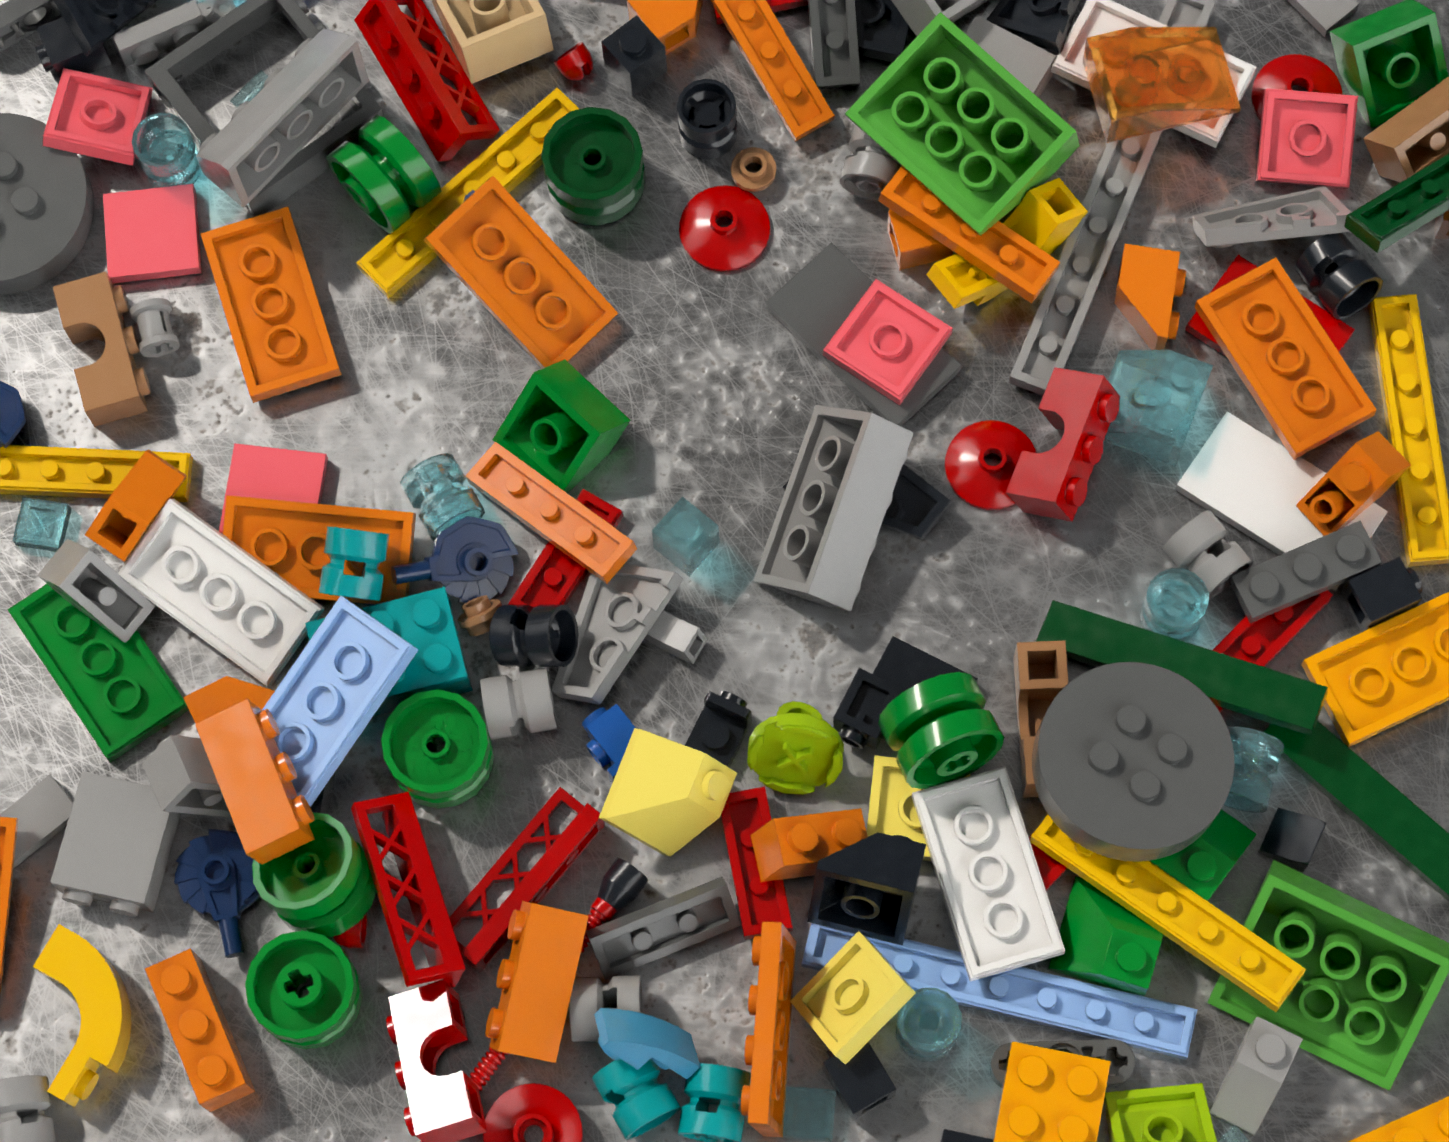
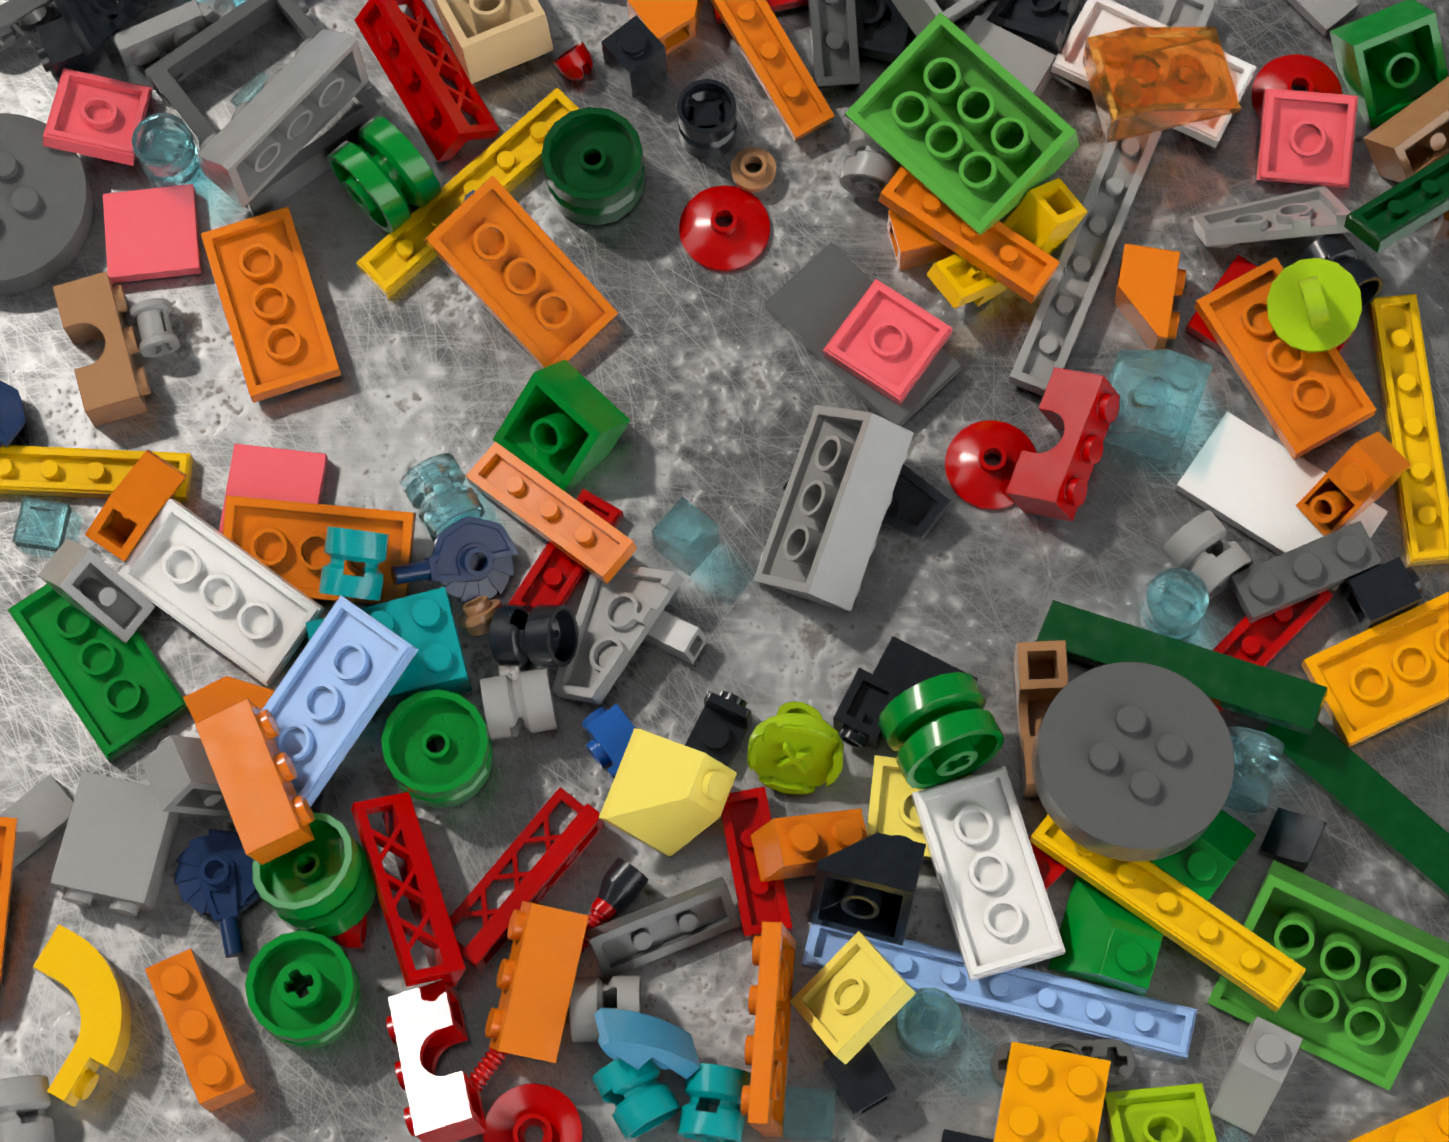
none -> lime tile [1267,258,1362,353]

